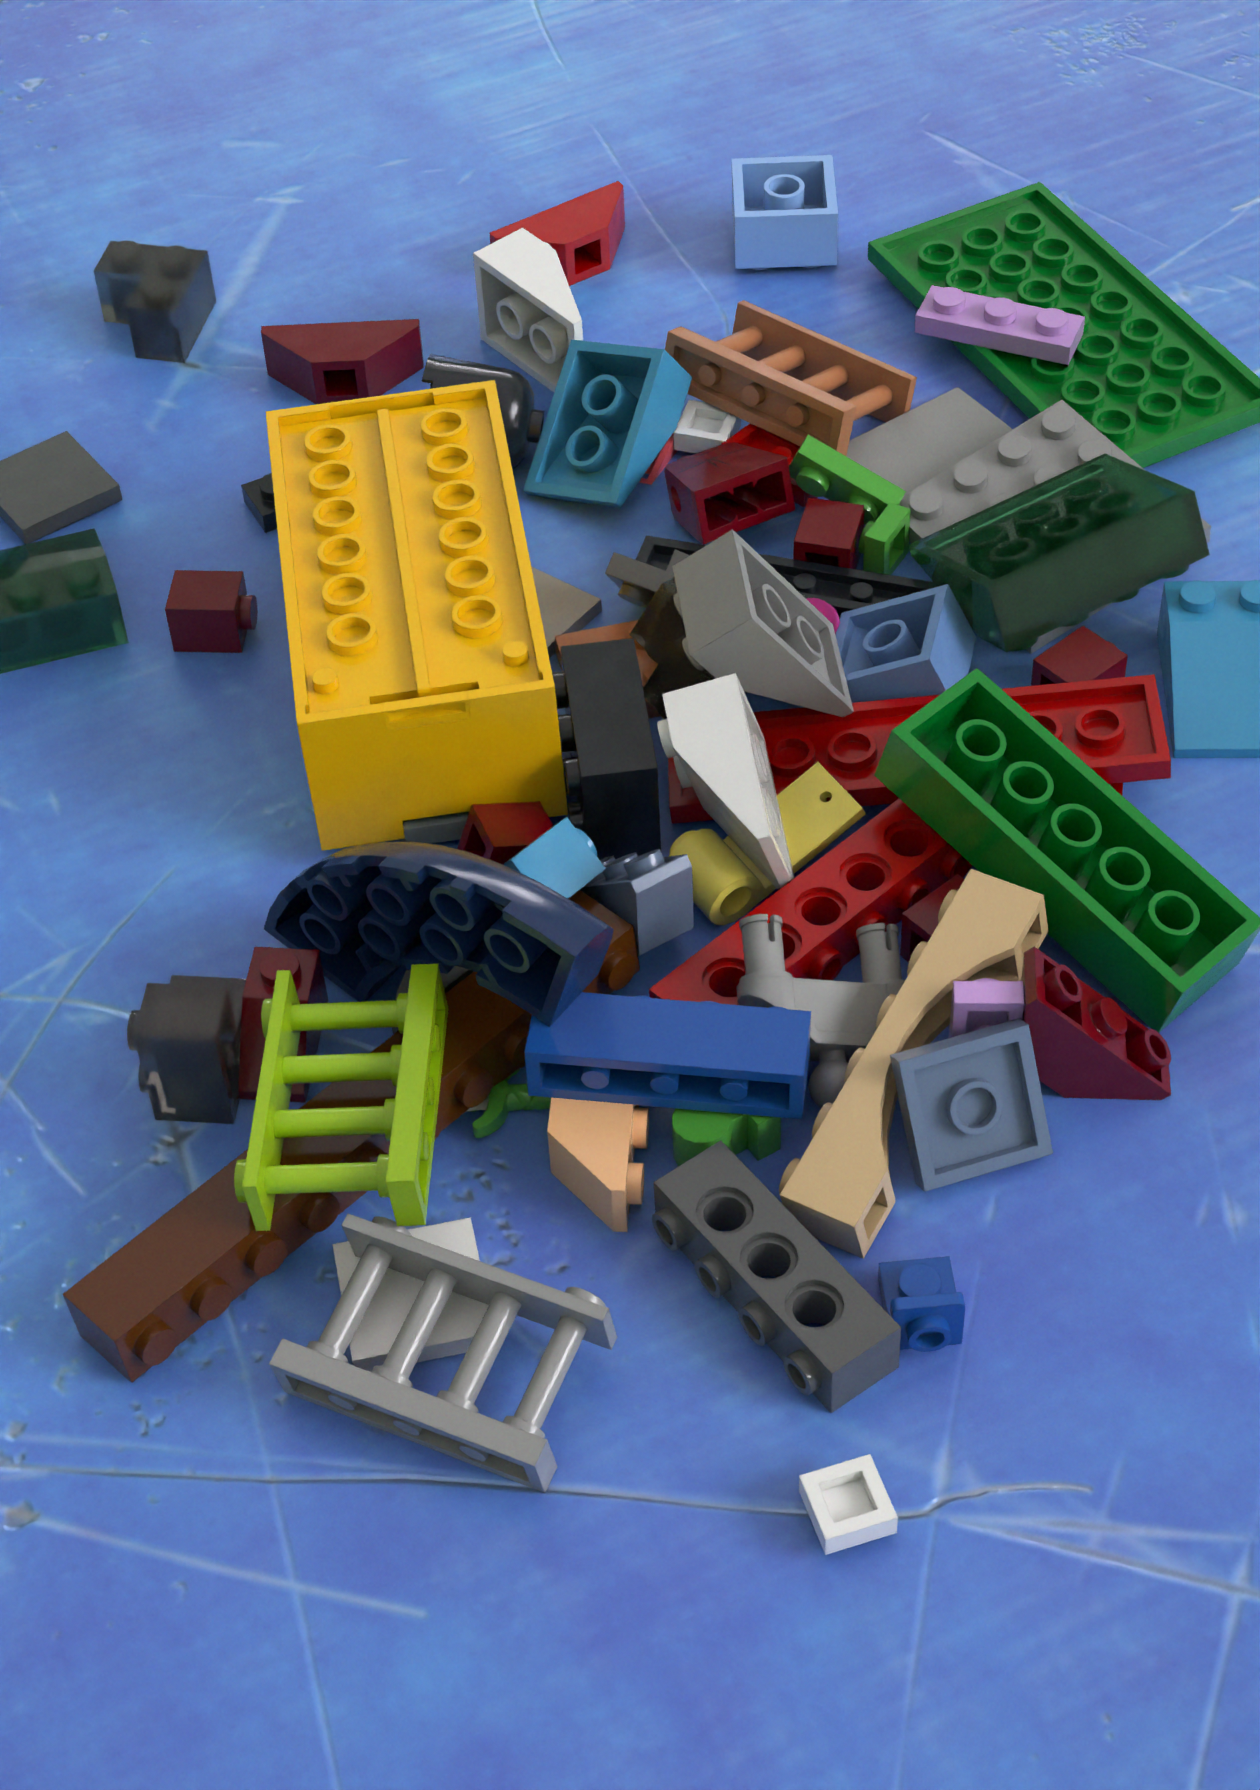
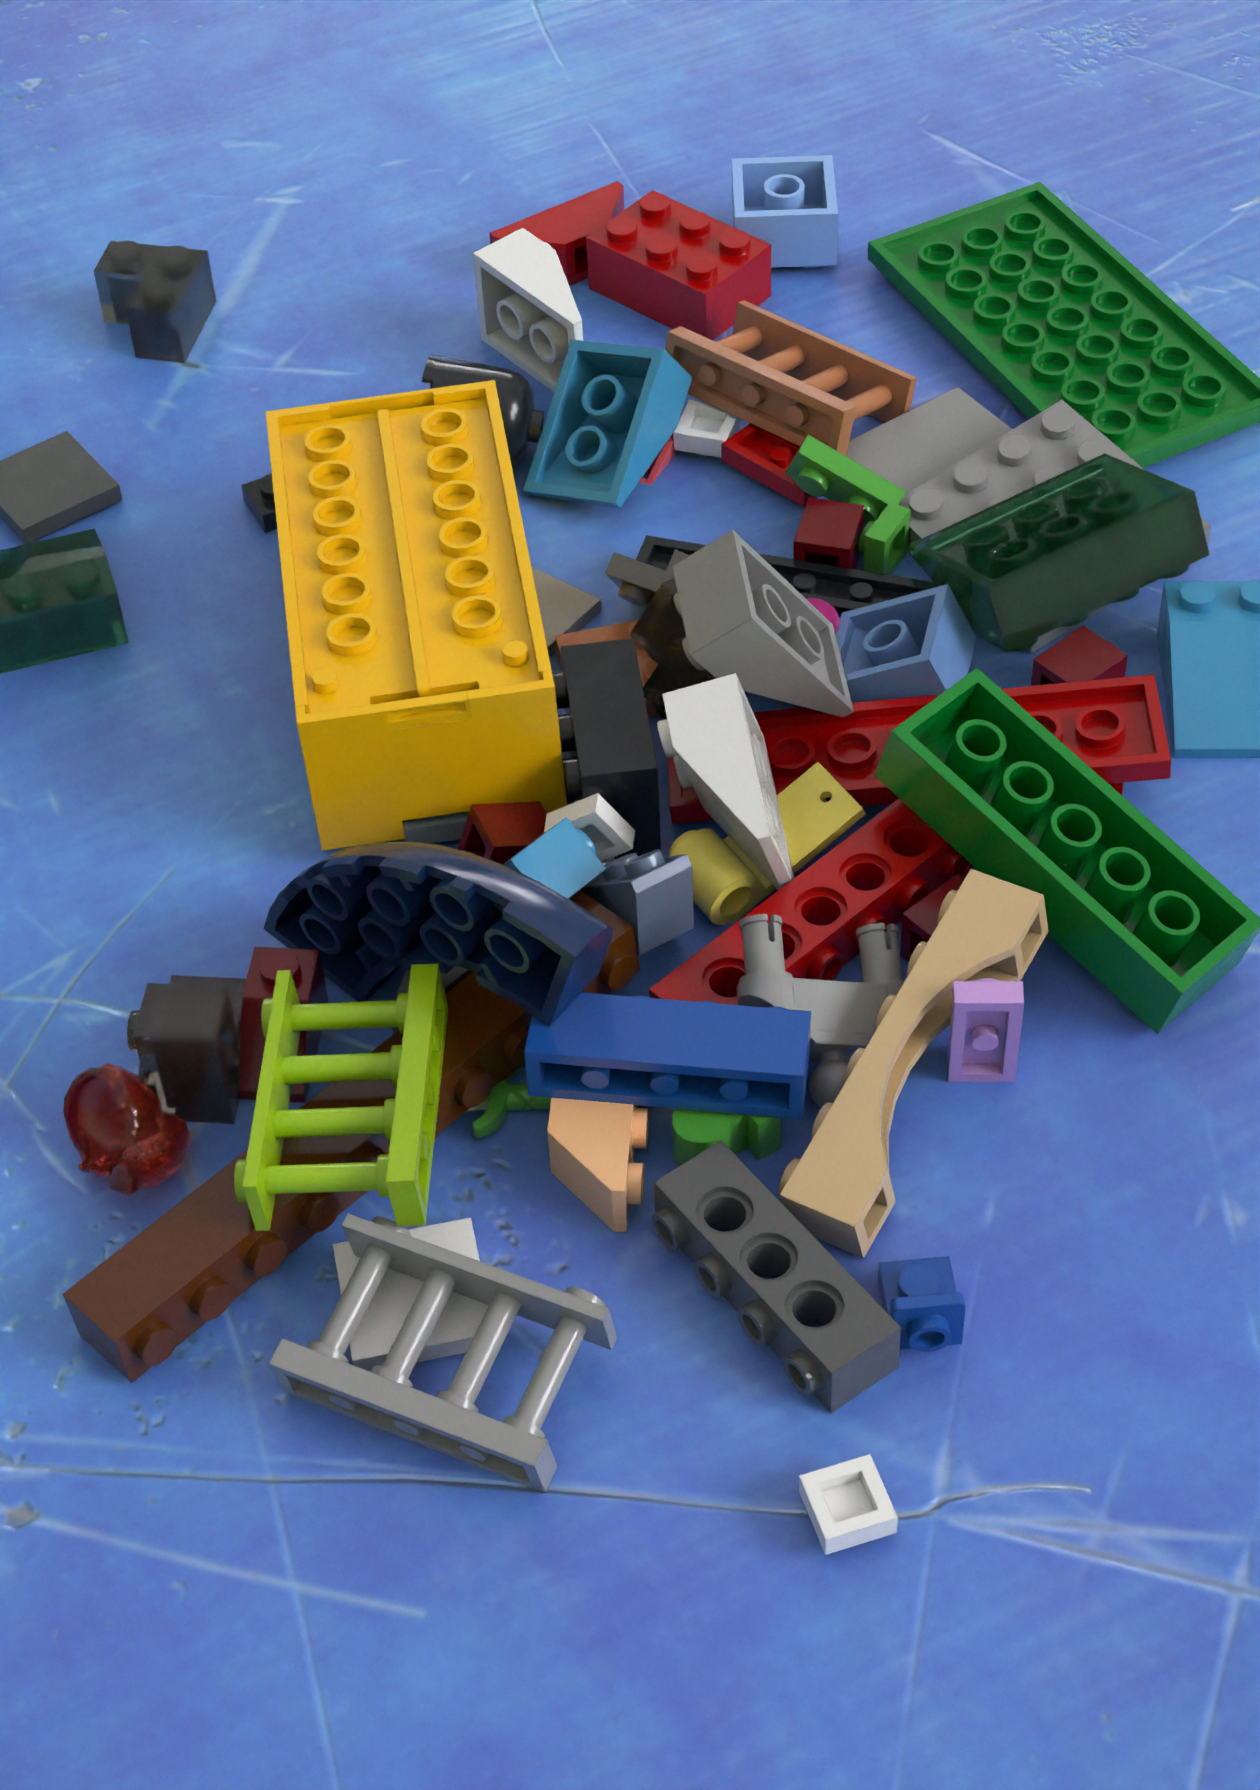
dark red brick [165,570,258,653] -> none
dark red slope [261,319,424,404] -> none
dark red torso [664,442,795,544] -> none
sand blue tile [890,1018,1053,1192] -> none
lavender plate [915,285,1085,365] -> none
dark red slope [1021,946,1171,1100] -> none
none -> clear red hair [63,1063,191,1195]
none -> white plate [544,793,635,862]
none -> red brick [586,190,771,340]

